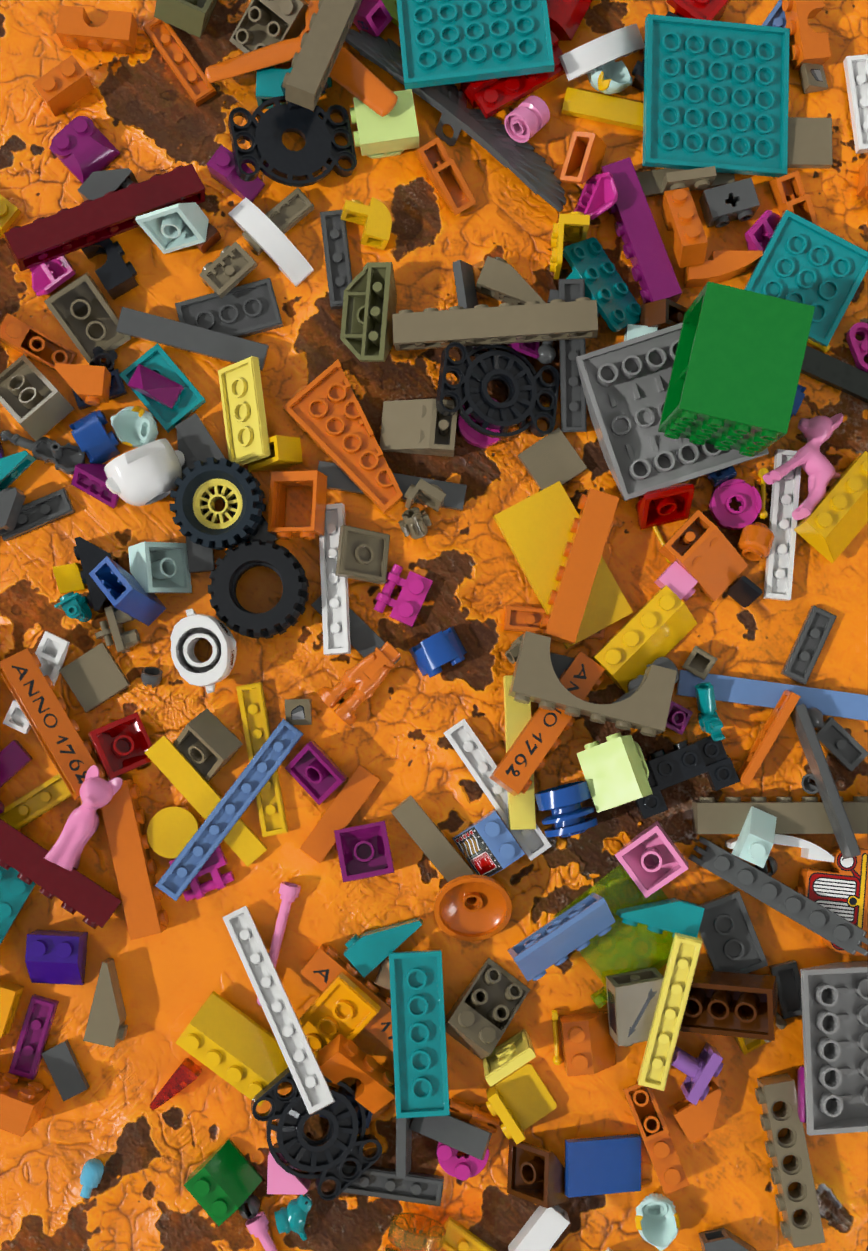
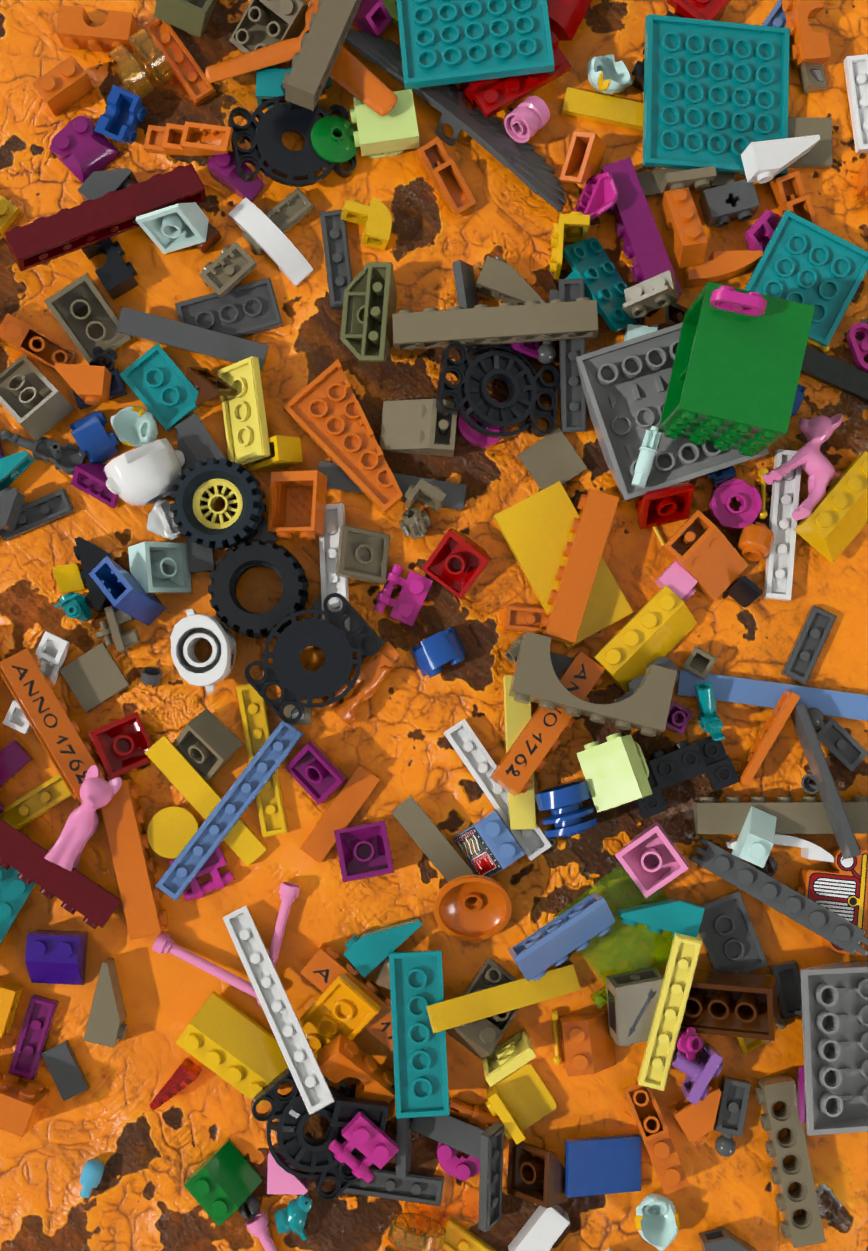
dark pink slope [30,255,76,296] -> none
magenta slope [127,364,184,409] -> none
white slope [559,23,645,81] -> none
none -> blue cylinder [94,85,147,144]
none -> clear yellow wheel [107,28,174,100]
none -> orange slope [143,121,233,156]
none -> white piece [146,499,181,540]
none -> bright pink piece [152,931,258,999]
none -> reddish brown slope [185,367,237,407]
none -> black piece [244,593,381,724]
none -> green dish [311,116,359,163]
none -> dark pink plate [329,1111,399,1183]
none -> black plate [331,1095,389,1156]
none -> red slope [421,528,492,600]
none -> yellow tile [426,964,581,1033]
none -> dark grey tile [478,1122,504,1232]
none -> dark tan bracket [622,270,679,319]
none -> light aqua piece [631,426,661,489]
none -> dark pink plate [677,1027,703,1060]
none -> dark pink plate [710,286,767,316]
none -> dark grey plate [714,1076,751,1157]
none -> white slope [741,135,820,184]

